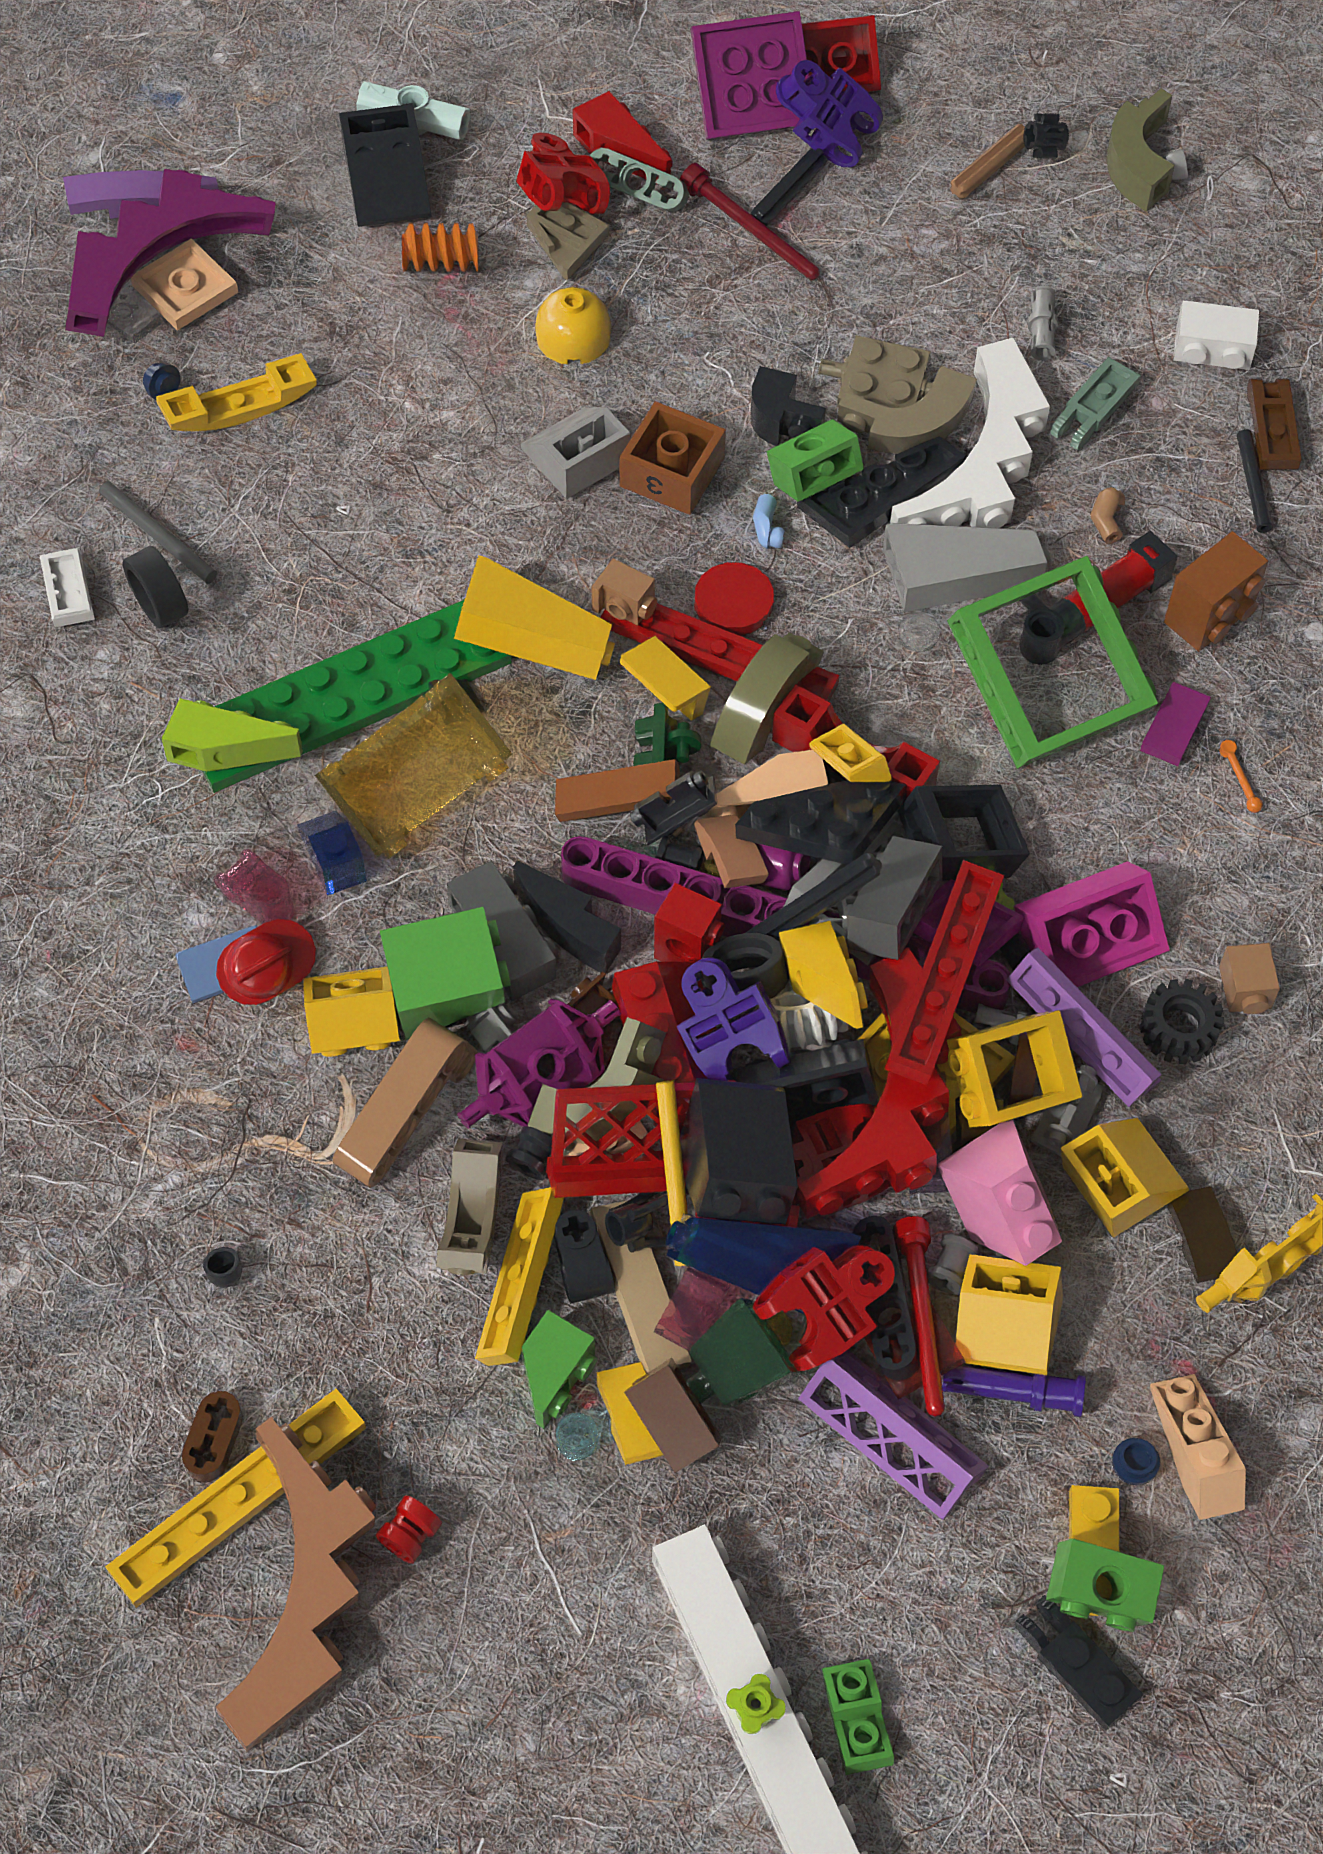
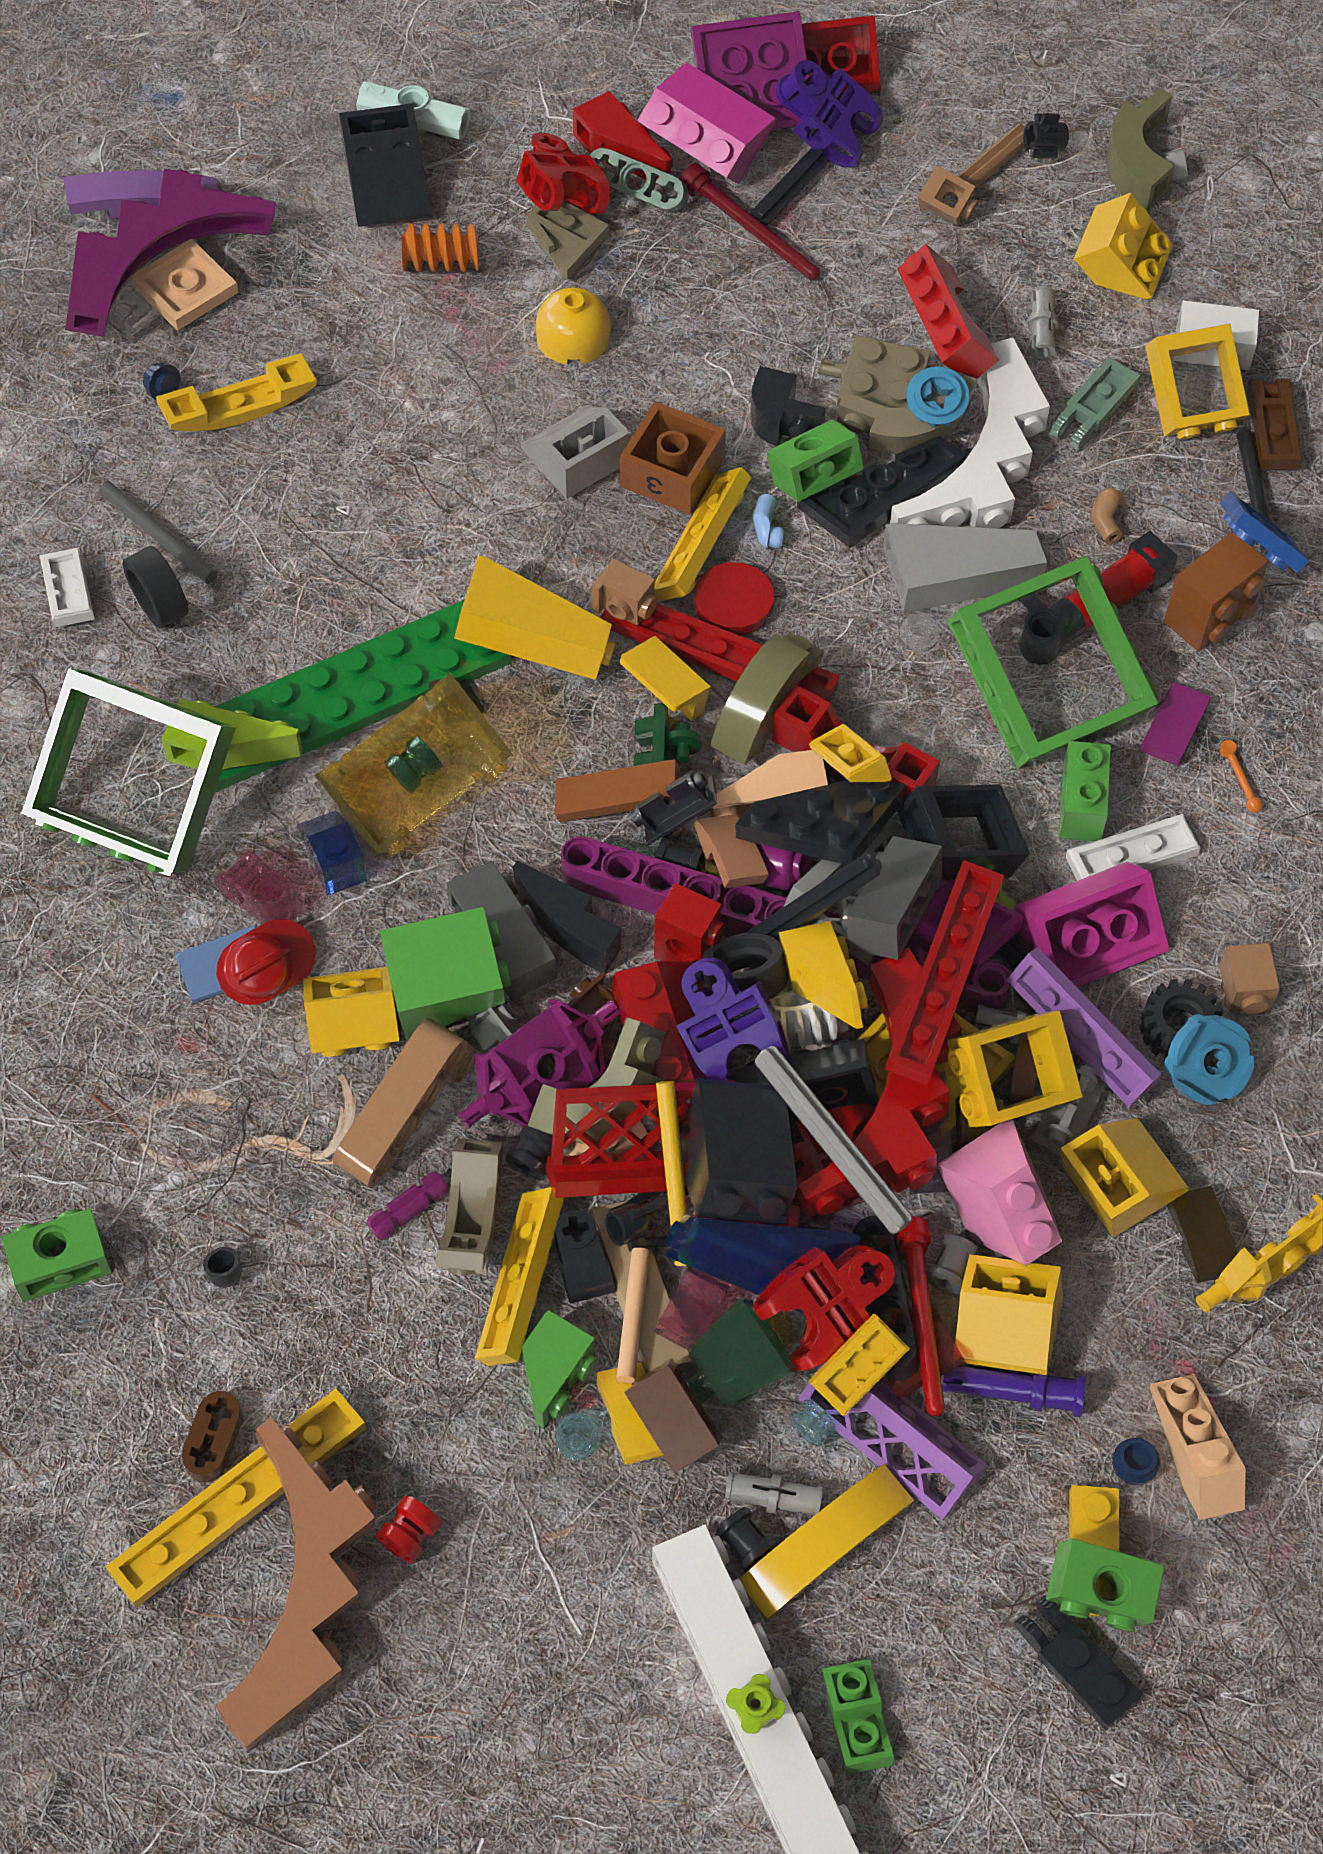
none -> bright green brick [1,1208,112,1302]
none -> bright green window [22,669,236,876]
none -> magenta axle [367,1171,448,1240]
none -> clear green wheel [384,735,443,794]
none -> light nougat bar [616,1248,650,1383]
none -> dark pink slope [637,62,777,184]
none -> yellow plate [655,467,752,602]
none -> black bush [715,1507,778,1573]
none -> light grey pin [724,1470,823,1516]
none -> yellow slope [739,1464,914,1621]
none -> light grey axle [755,1046,912,1234]
none -> clear light blue bush [789,1399,836,1446]
none -> yellow plate [808,1314,910,1417]
none -> red arch [897,244,999,379]
none -> dark azure gear [906,367,969,428]
none -> medium nougat brick [918,165,979,226]
none -> bright green brick [1059,741,1111,842]
none -> white tile [1066,814,1200,881]
none -> yellow slope [1074,193,1173,300]
none -> yellow window [1145,323,1250,440]
none -> dark azure plate [1164,1014,1254,1105]
none -> blue plate [1220,491,1309,573]

